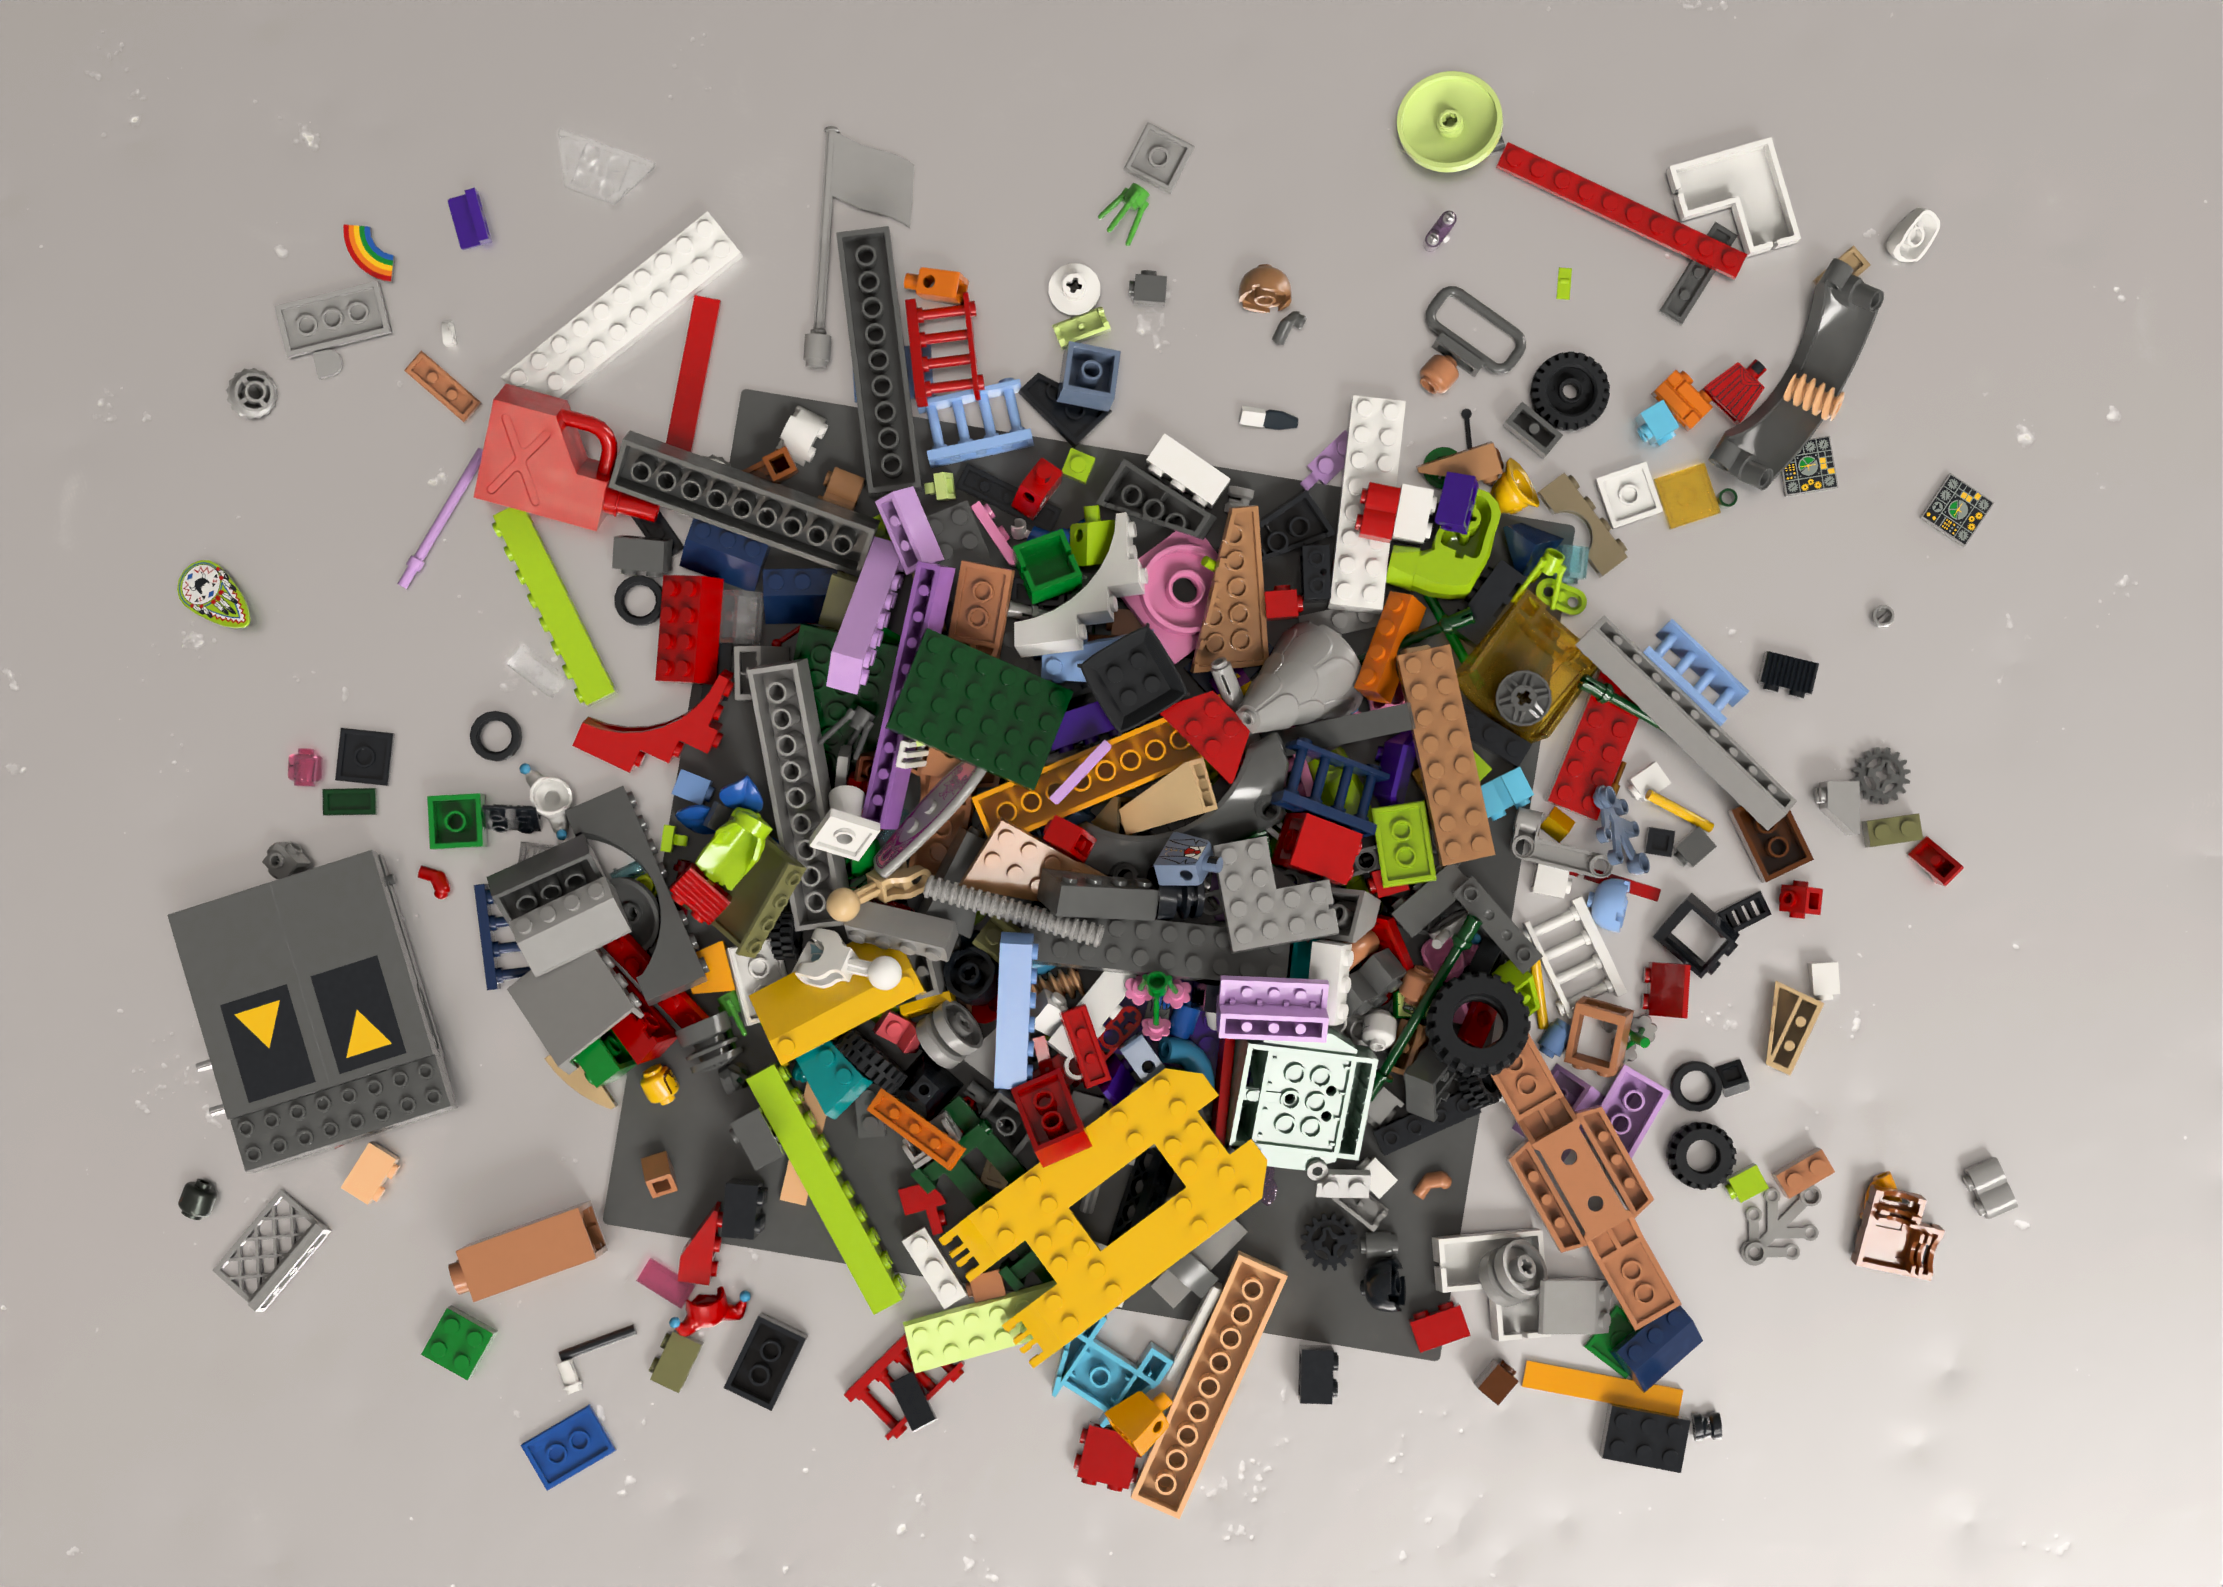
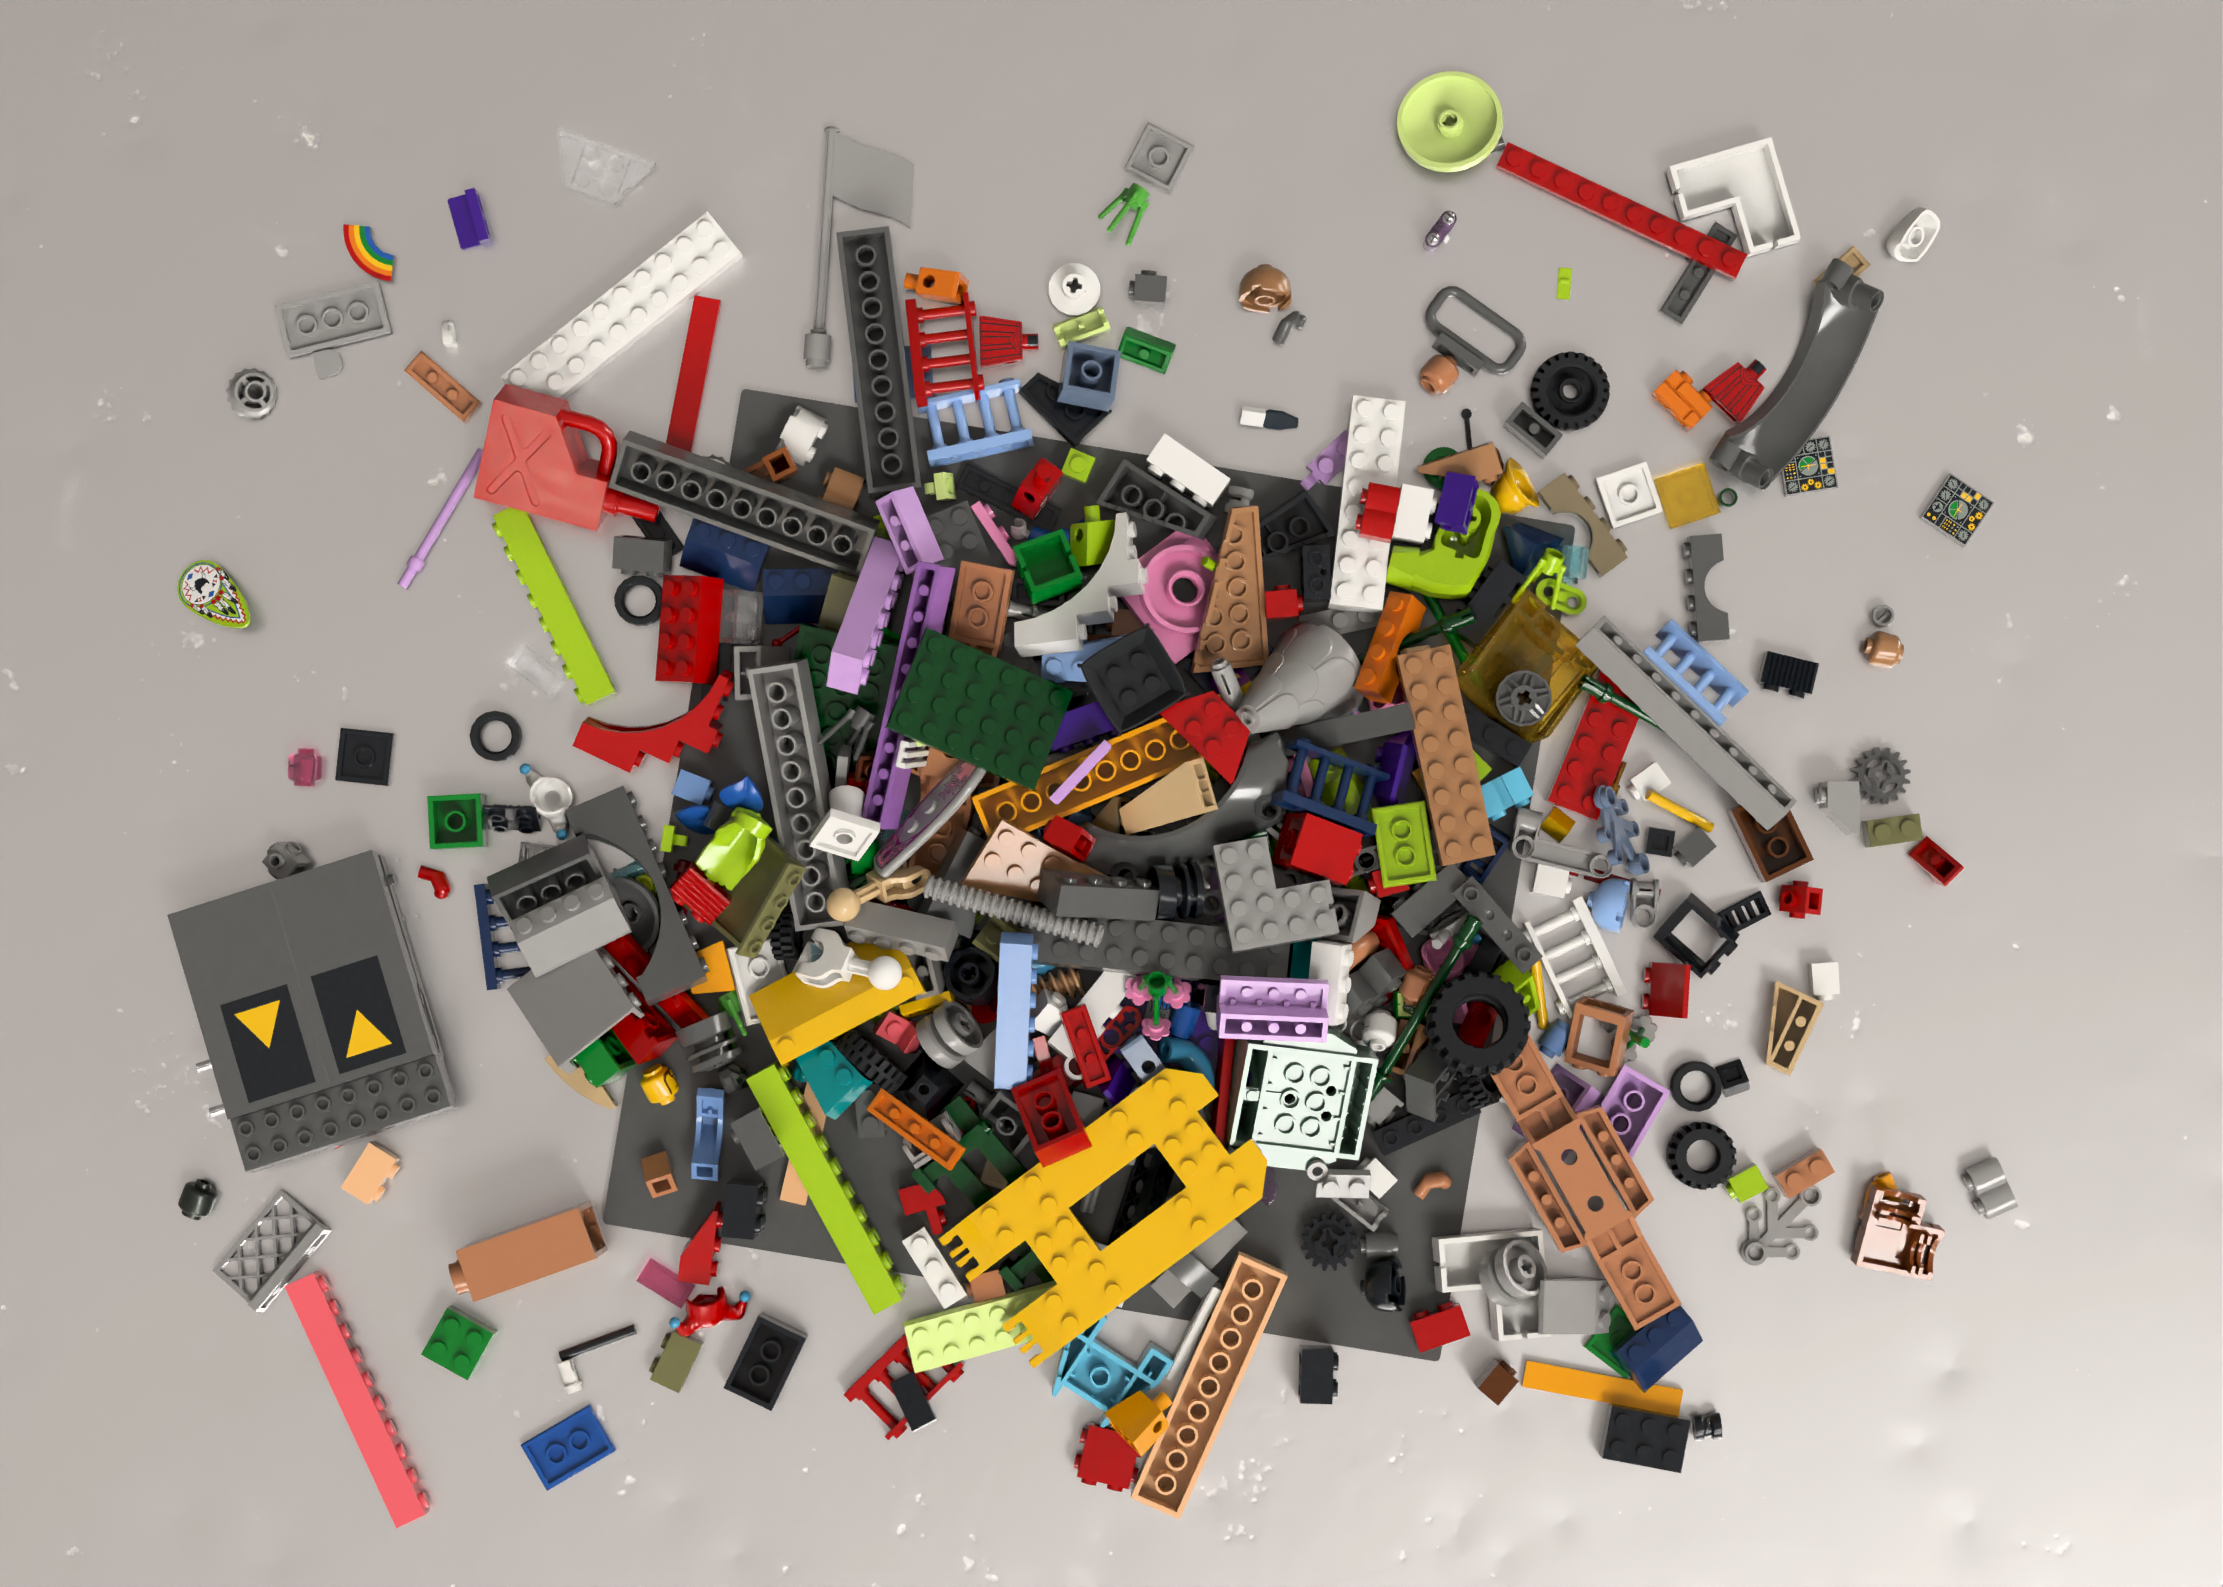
dark green tile [322,788,377,816] -> none
sand blue torso [1154,832,1223,886] -> none
medium azure brick [1634,400,1680,446] -> none
light nougat piece [1784,373,1845,421] -> none
none -> coral brick [284,1271,430,1528]
none -> medium blue arch [691,1088,726,1181]
none -> red torso [979,316,1038,369]
none -> green slope [1118,327,1176,374]
none -> dark blue slope [1460,824,1511,884]
none -> light grey piece [1630,878,1659,929]
none -> dark grey arch [1683,534,1730,643]
none -> medium nougat head [1862,631,1904,668]

